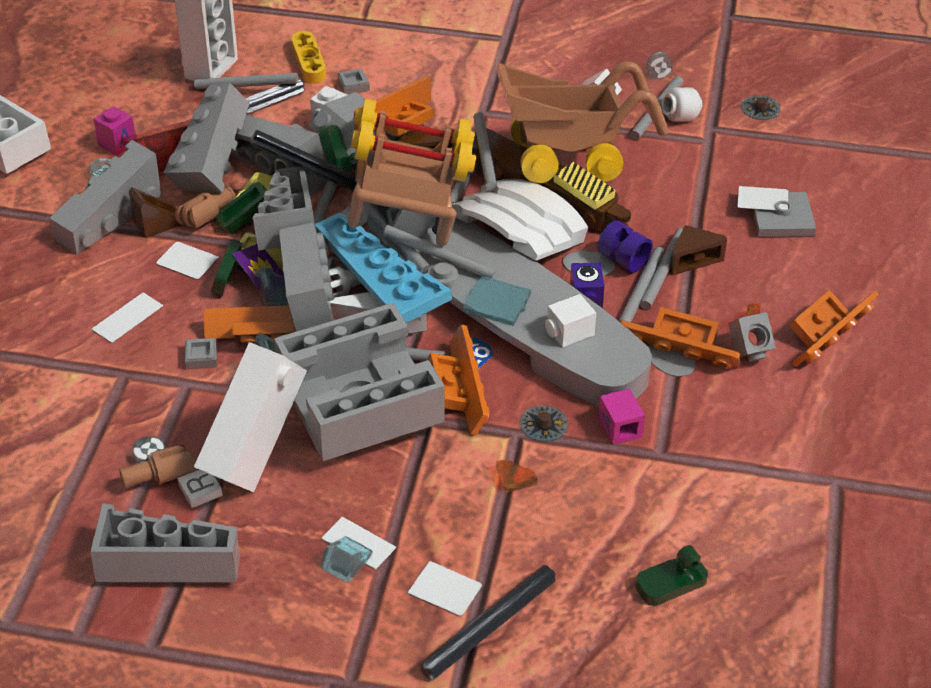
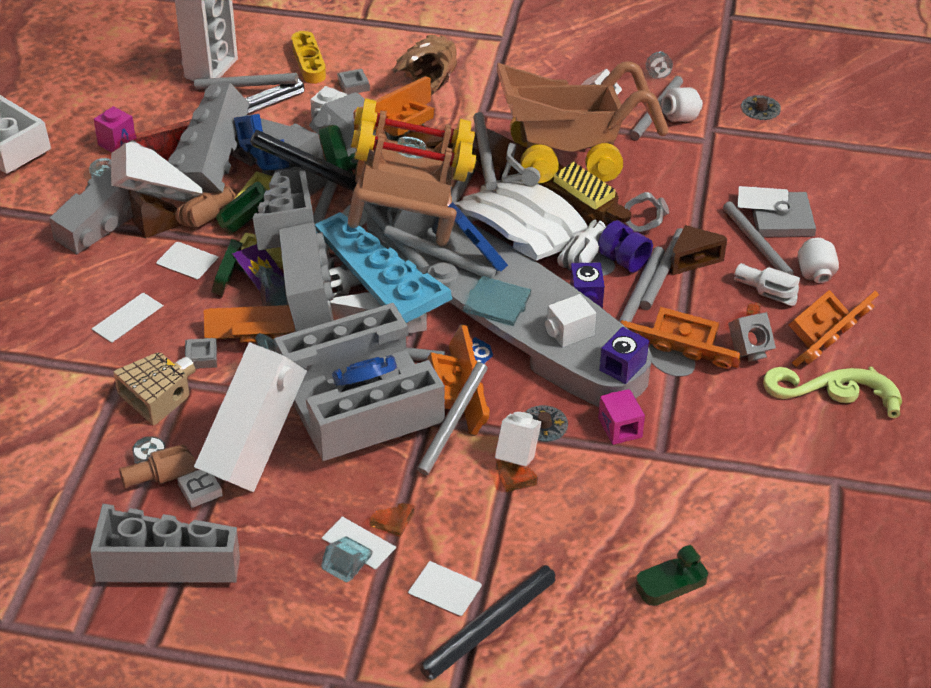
none -> white slope [111,142,202,202]
none -> tan torso [114,353,196,426]
none -> blue tile [234,114,289,171]
none -> blue tile [332,355,397,386]
none -> clear orange tile [370,503,415,537]
none -> medium nougat head [393,35,457,95]
none -> clear light blue tile [397,137,426,159]
none -> light grey bar [417,362,488,475]
none -> blue tile [448,202,508,272]
none -> white brick [495,412,542,466]
none -> light grey piece [501,143,540,186]
none -> white arm [557,220,606,270]
none -> dark purple brick [599,327,649,384]
none -> light grey piece [624,192,669,232]
none -> light grey bar [723,201,794,275]
none -> white arm [734,263,800,306]
none -> yellowish green plant [763,367,902,418]
none -> white head [798,238,839,283]

